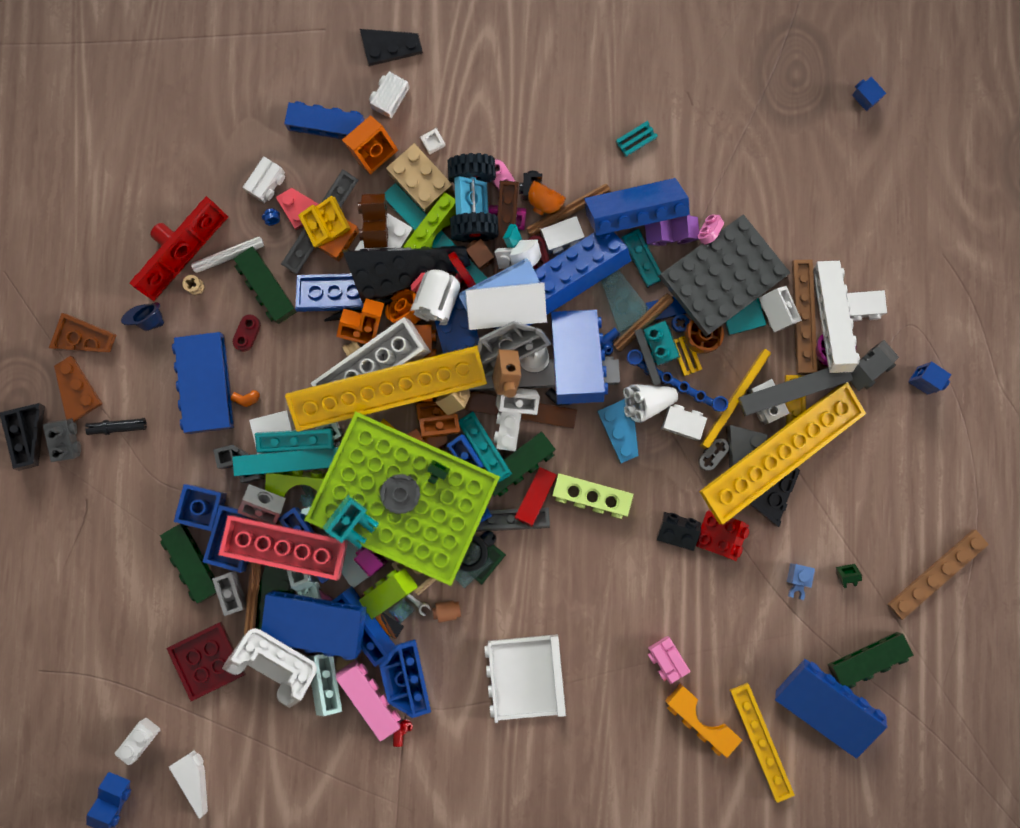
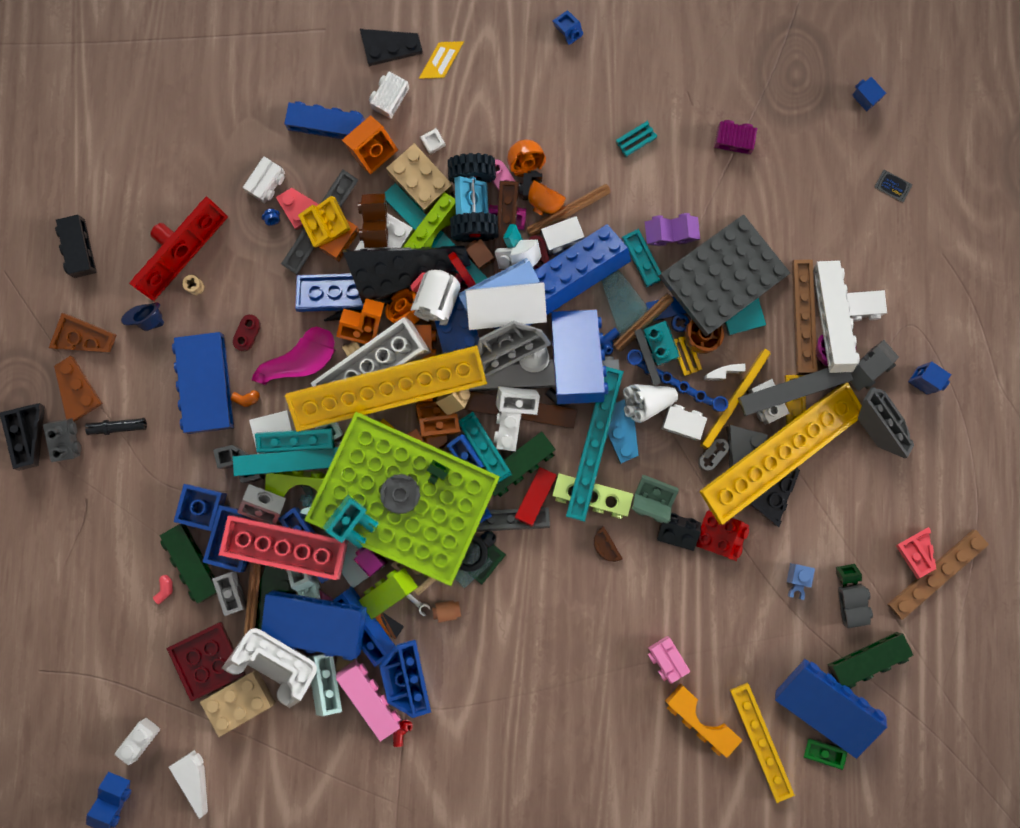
white axle [191,237,264,273] -> none
dark green brick [234,246,297,324] -> none
clear light blue leg [389,598,415,624] -> none
white panel [484,634,566,723] -> none
medium nougat torso [492,349,521,398] -> none
blue brick [584,178,690,236] -> none
bright pink plate [698,214,724,245] -> none
white brick [759,286,802,332] -> none
none -> black brick [55,214,97,278]
none -> coral arm [153,575,173,604]
none -> tan brick [200,670,276,737]
none -> dark pink animal [251,326,336,385]
none -> yellow sticker [419,41,464,79]
none -> orange cylinder [507,139,546,177]
none -> blue bracket [553,10,583,45]
none -> teal tile [566,367,624,522]
none -> reddish brown tile [594,526,623,562]
none -> sand green bracket [632,475,679,523]
none -> white slope [704,364,745,381]
none -> magenta brick [714,120,758,155]
none -> green slope [803,738,847,770]
none -> dark grey brick [838,584,873,628]
none -> dark grey wedge [858,387,914,458]
none -> sticker [875,170,913,202]
none -> coral wing [896,527,936,579]

